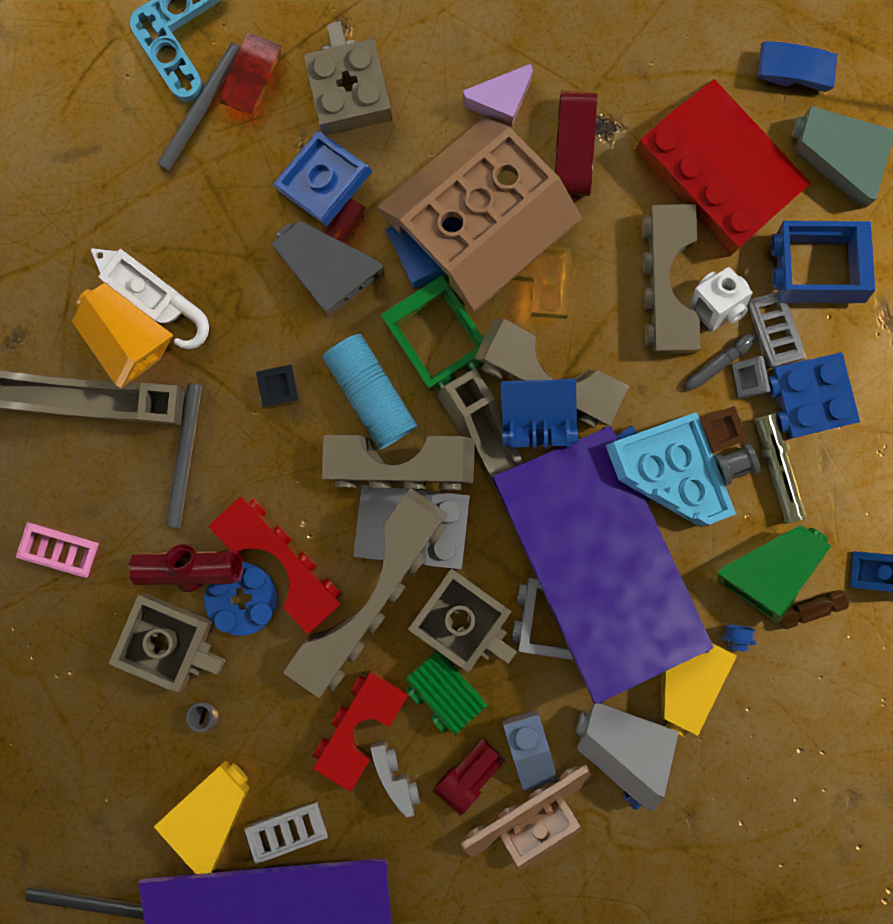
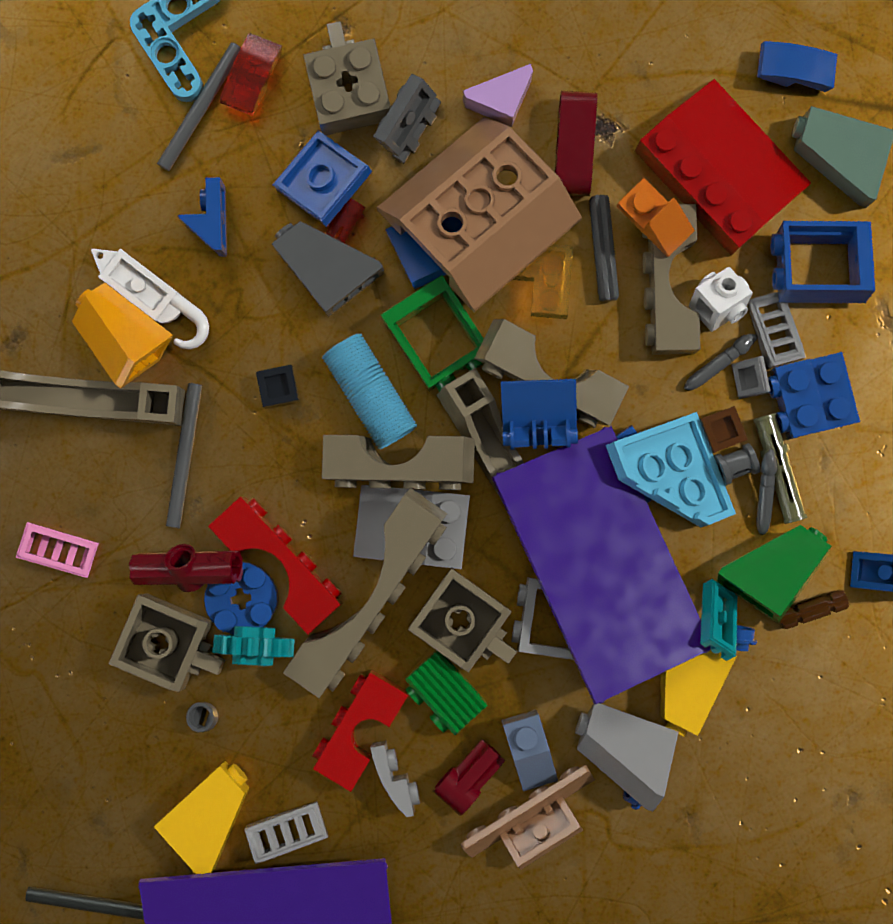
none -> blue slope [178,177,227,257]
none -> teal gear [213,626,295,666]
none -> dark grey plate [373,74,441,164]
none -> dark grey axle [589,195,619,302]
none -> orange slope [616,178,695,257]
none -> teal tile [700,579,738,661]
none -> dark grey piece [756,449,778,535]

